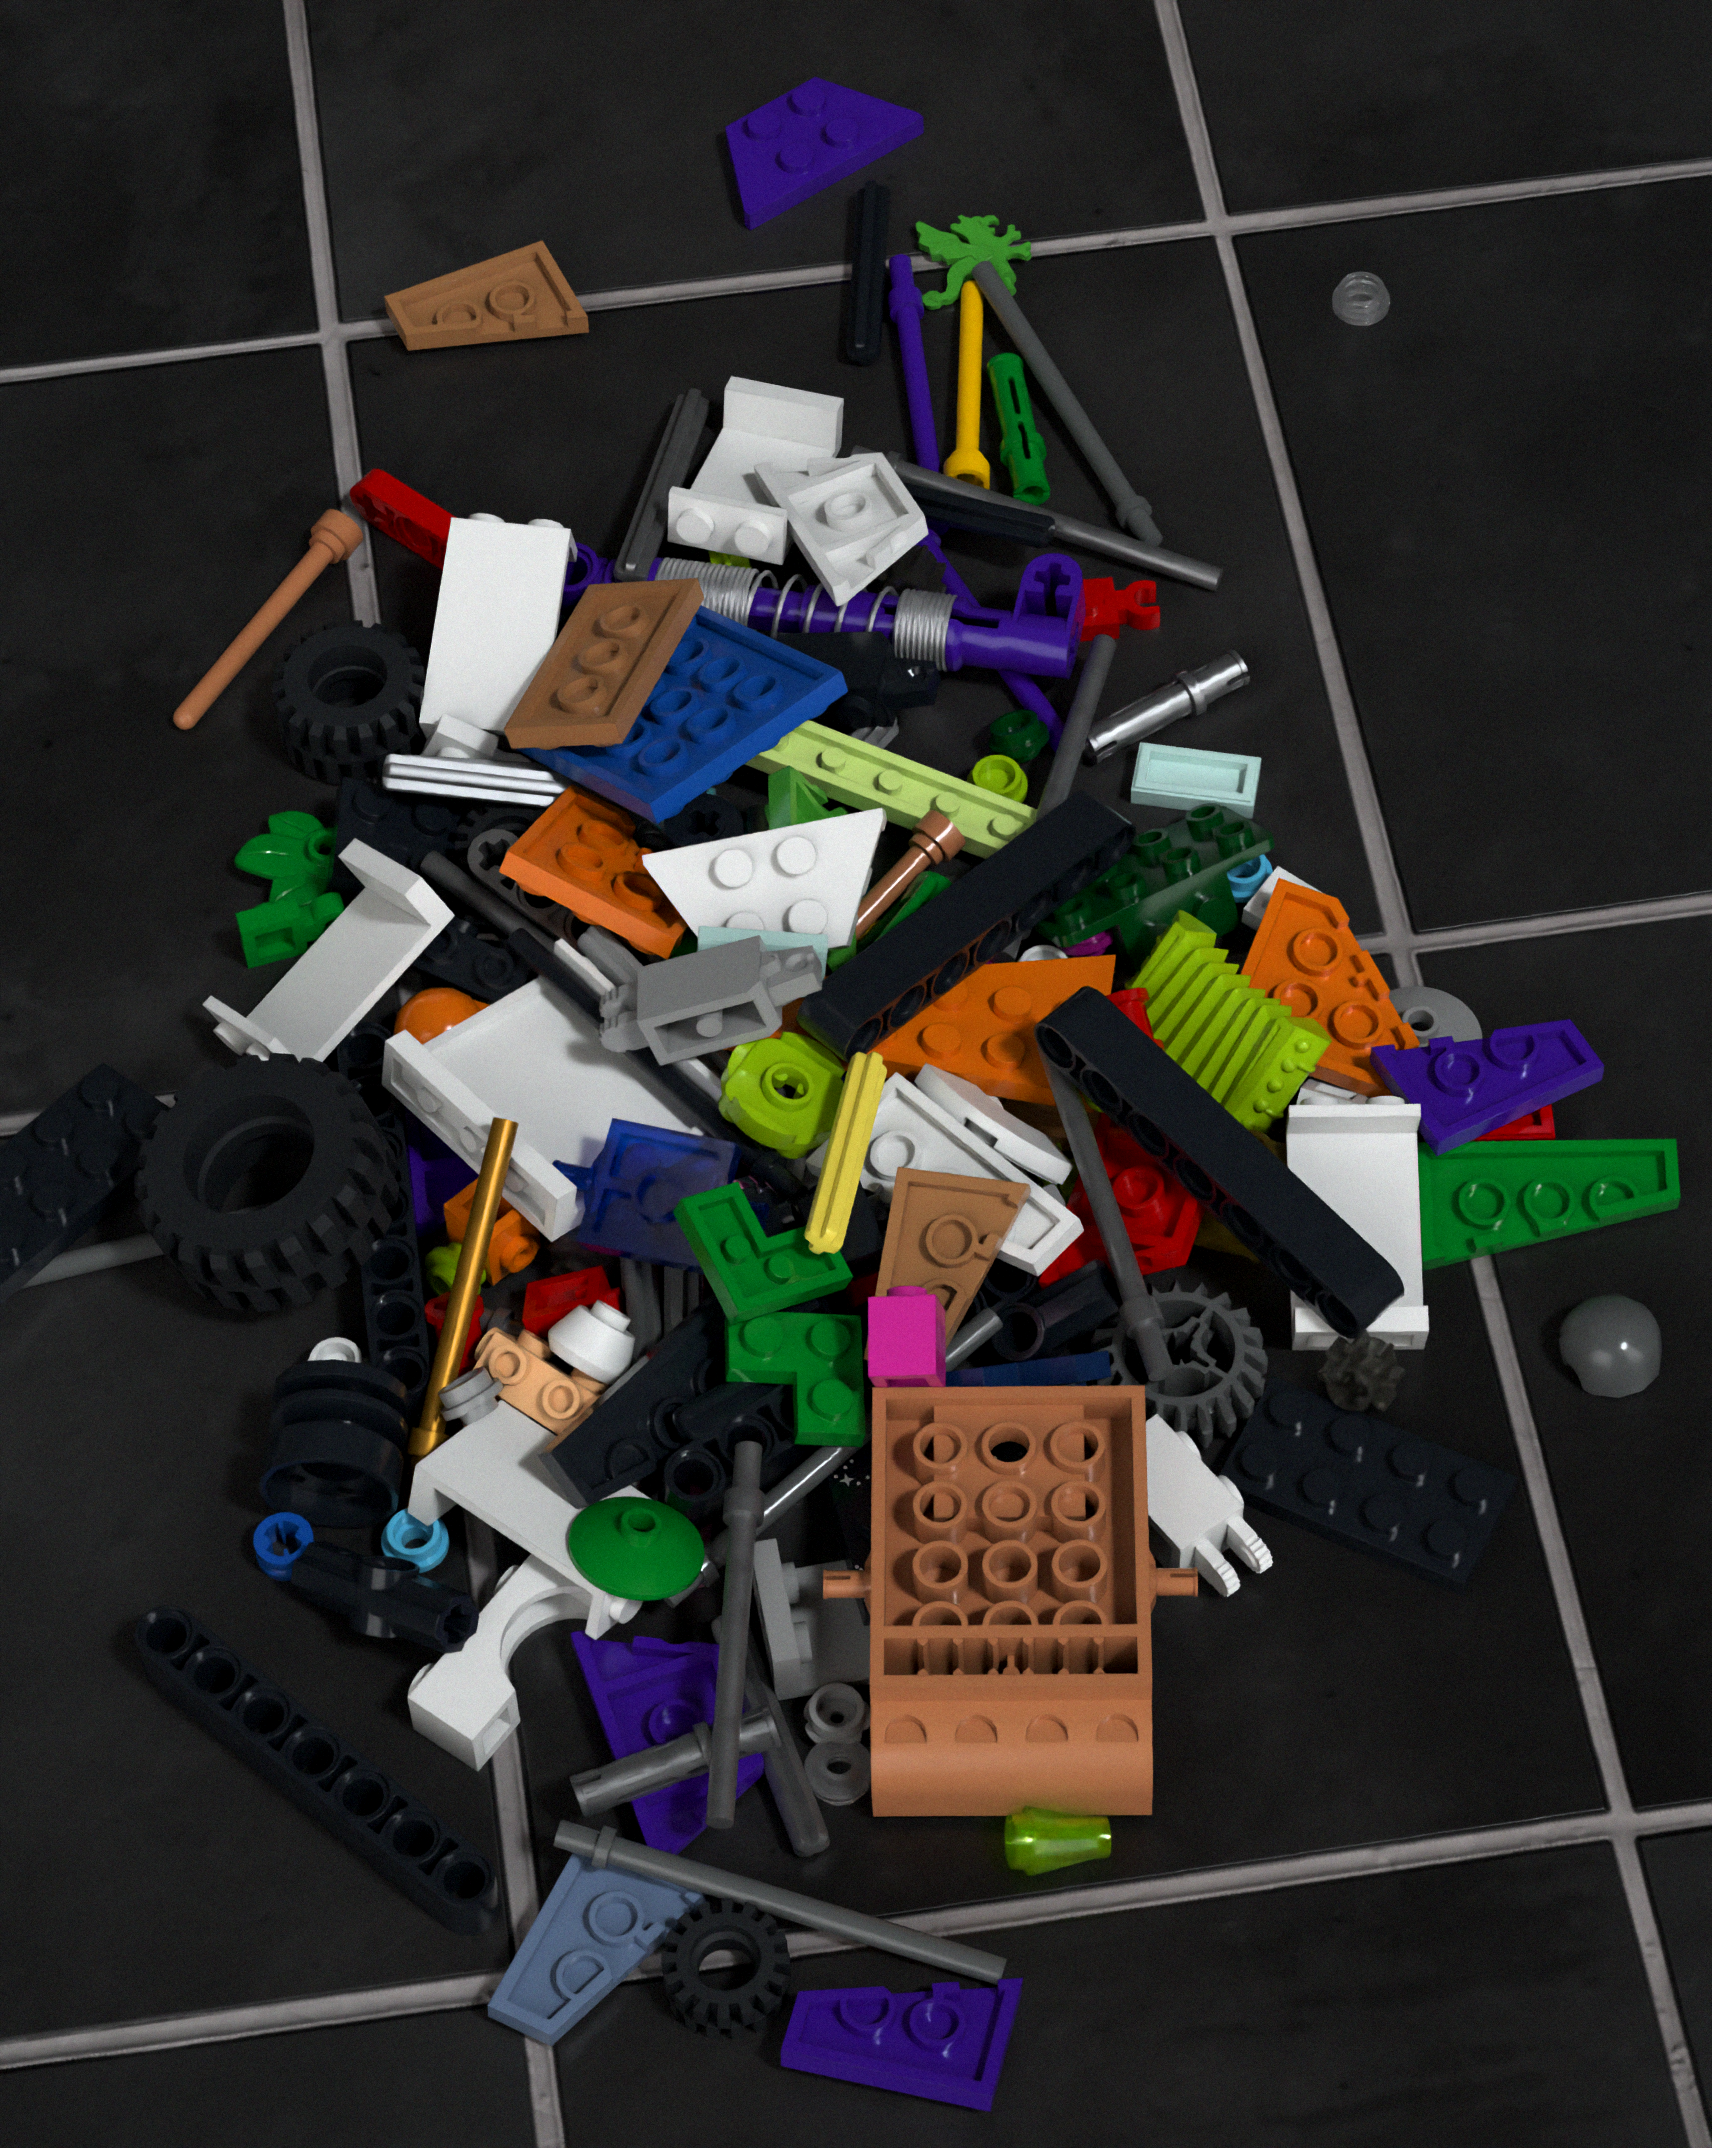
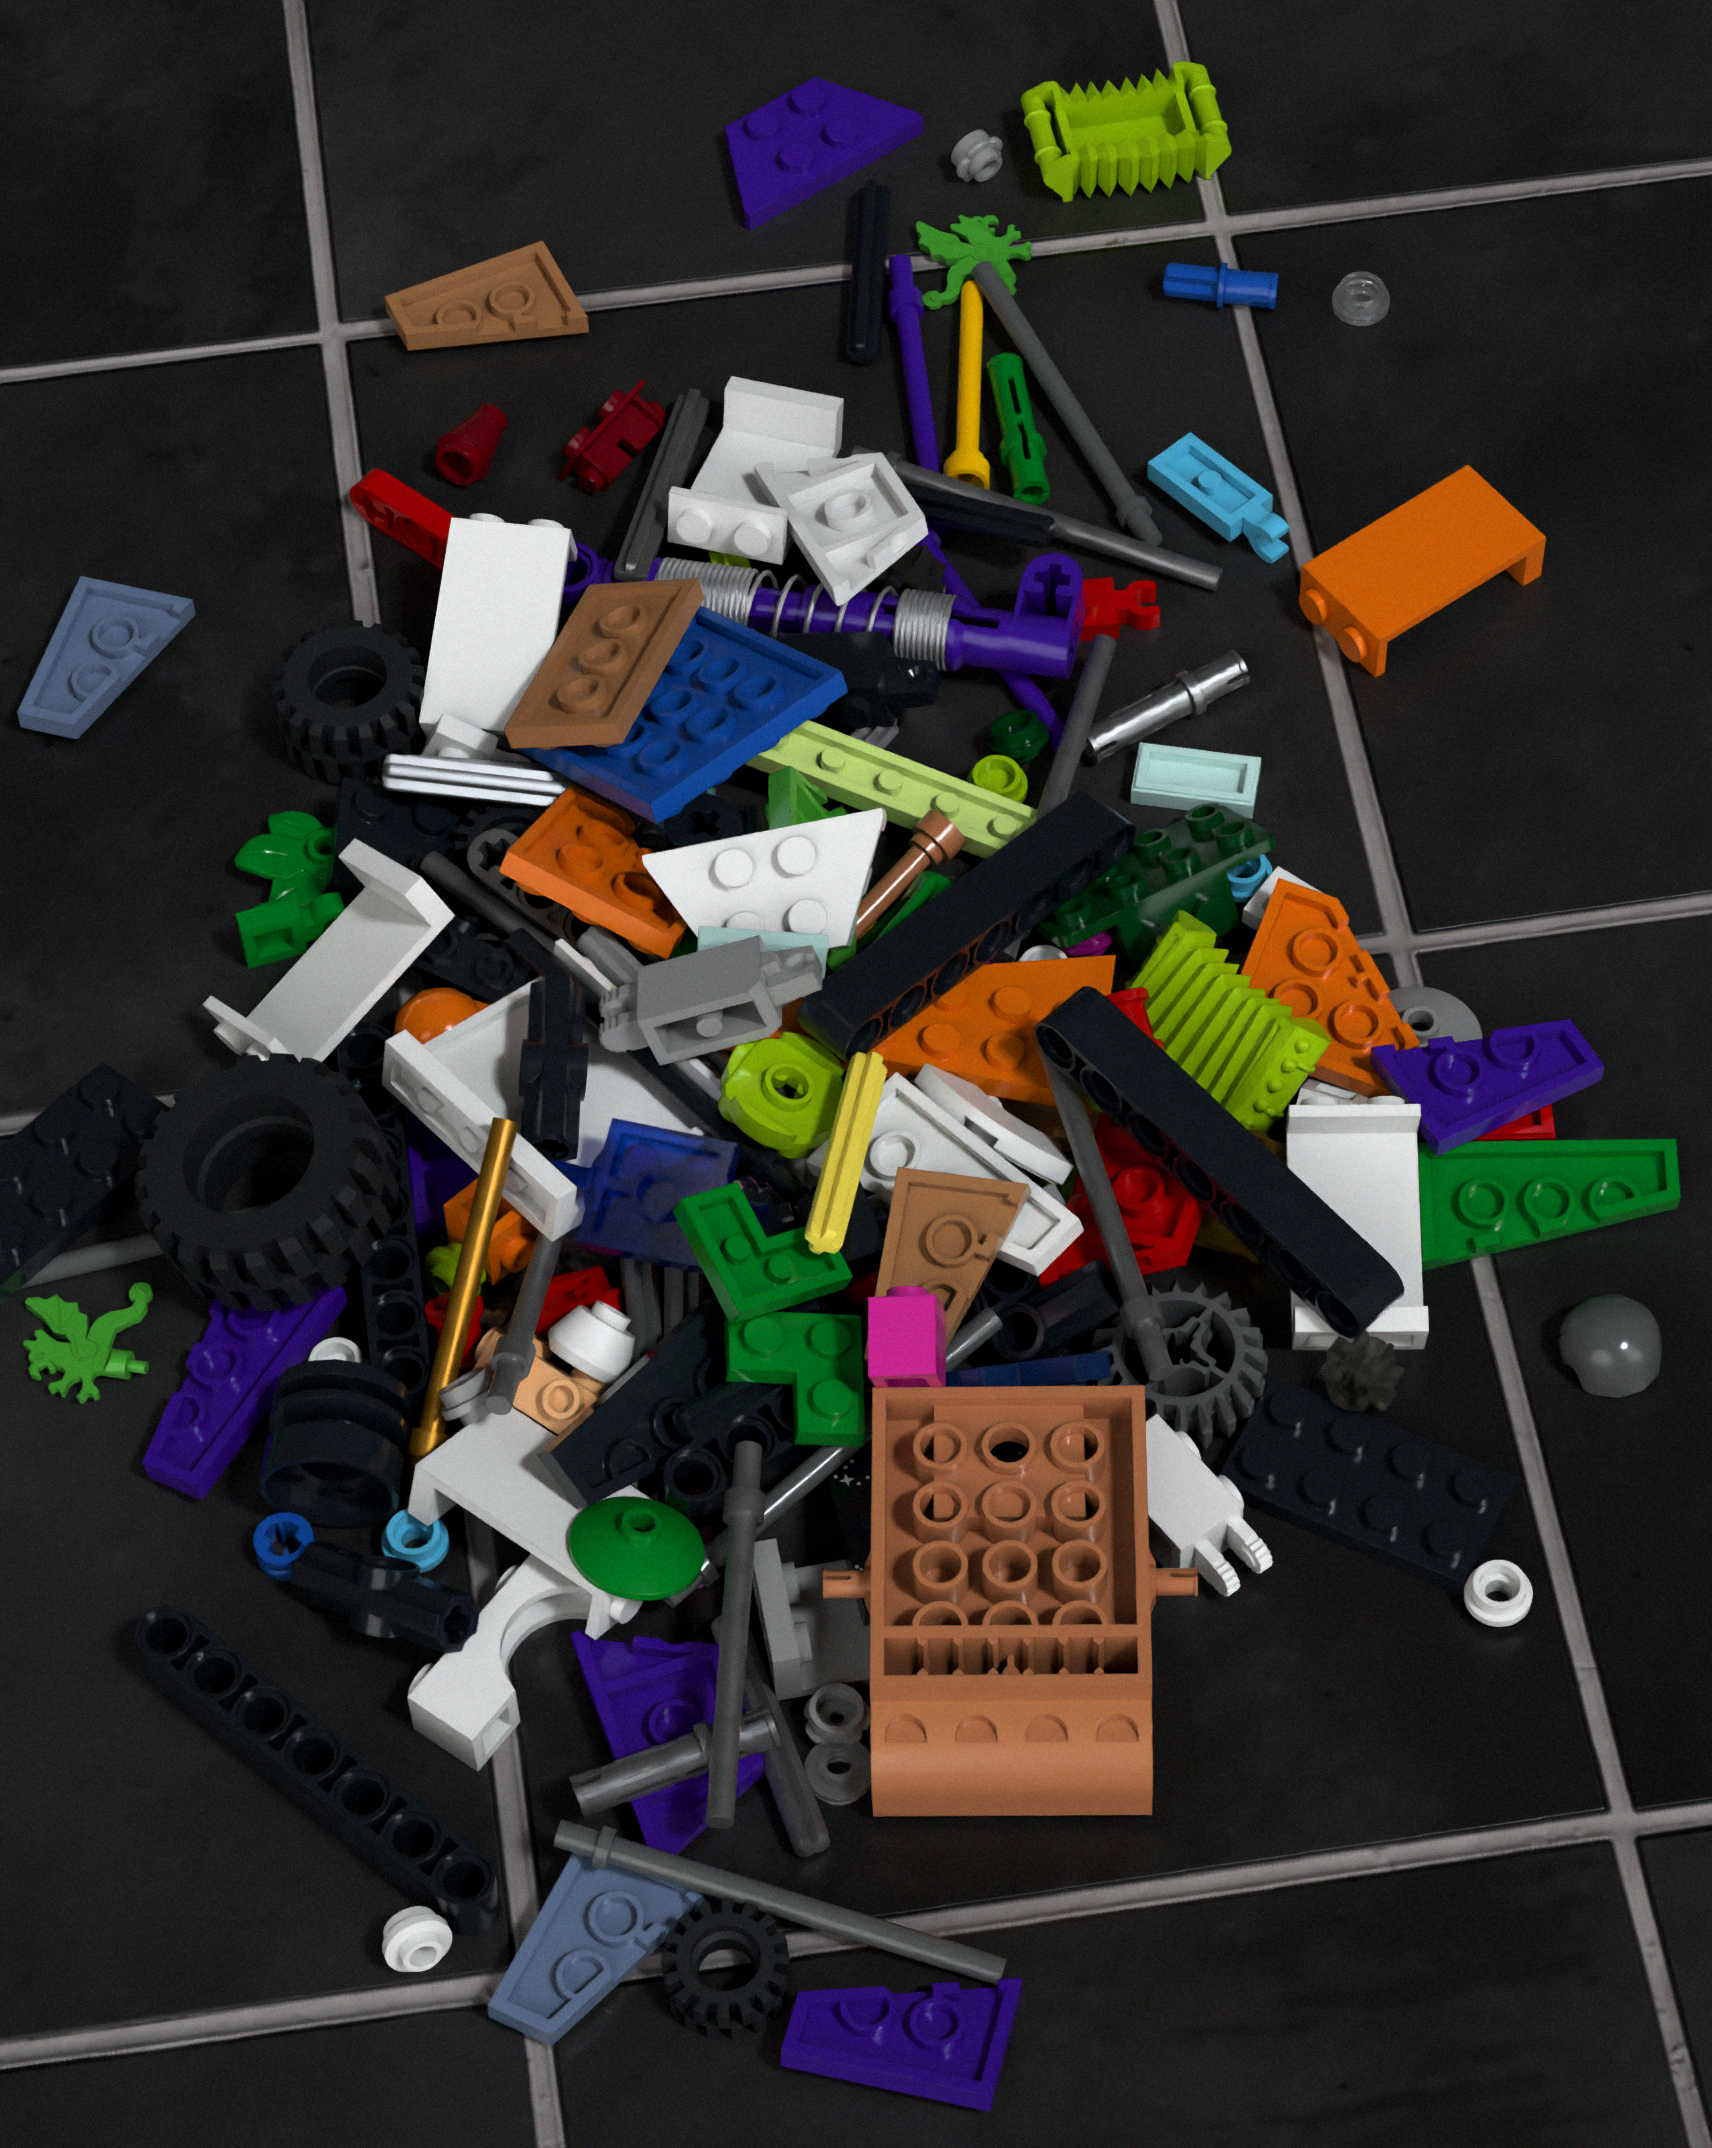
nougat piece [173,509,363,730] -> none
clear neon green cone [1004,1806,1111,1876] -> none
none -> sand blue wing [17,576,196,739]
none -> bright green piece [23,1282,153,1404]
none -> dark purple wing [142,1285,349,1500]
none -> white plate [382,1906,452,1972]
none -> dark red cone [435,404,508,485]
none -> flat silver bar [485,1231,565,1415]
none -> black piece [518,974,589,1167]
none -> dark red hinge [558,379,666,494]
none -> light grey plate [951,130,1003,182]
none -> lime piece [1020,61,1232,202]
none -> medium azure plate [1148,432,1289,564]
none -> blue axle [1163,262,1279,310]
none -> orange panel [1299,465,1546,678]
none -> white plate [1464,1560,1533,1627]

